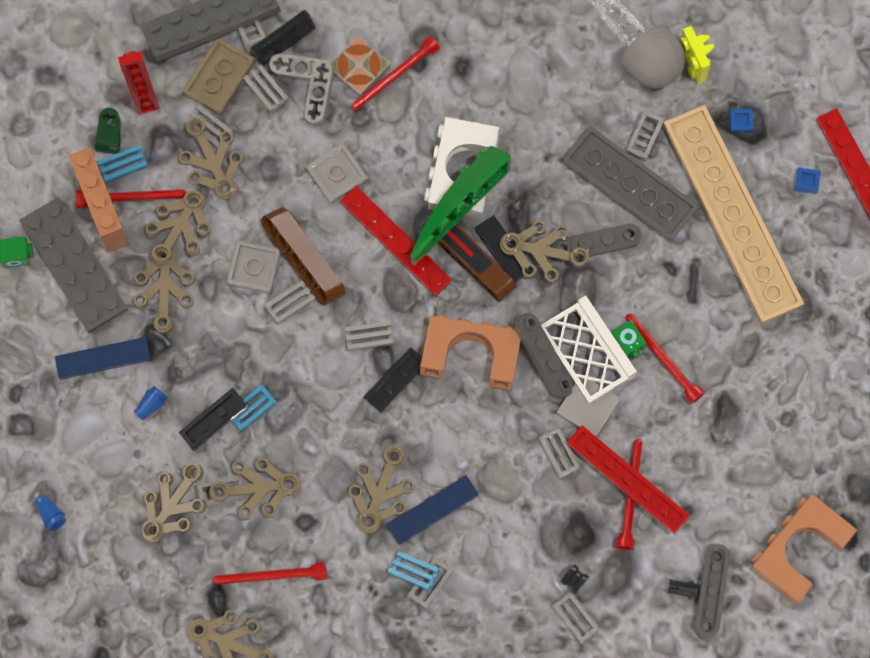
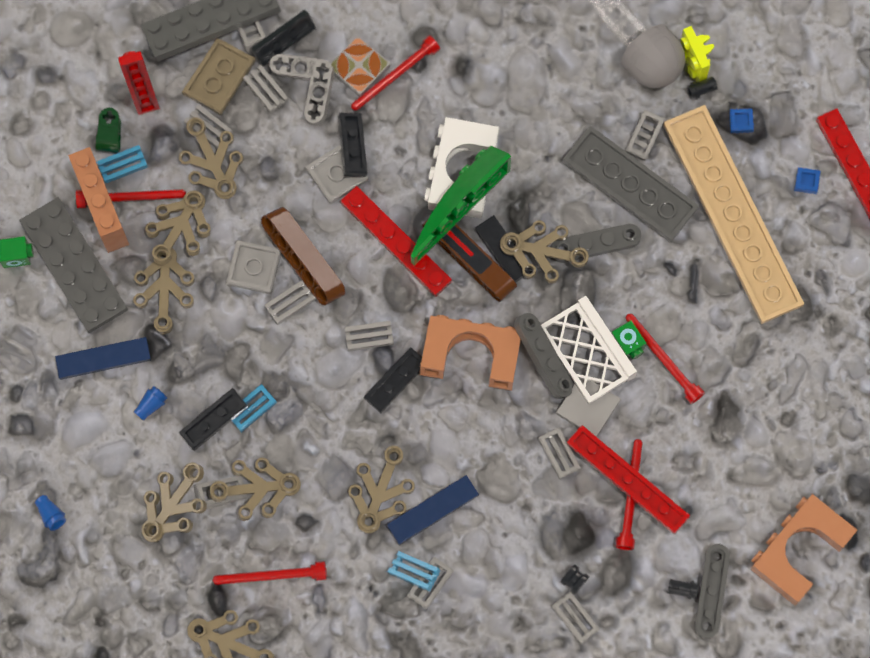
none -> black tile [338,113,368,177]
none -> black pin [687,76,718,99]

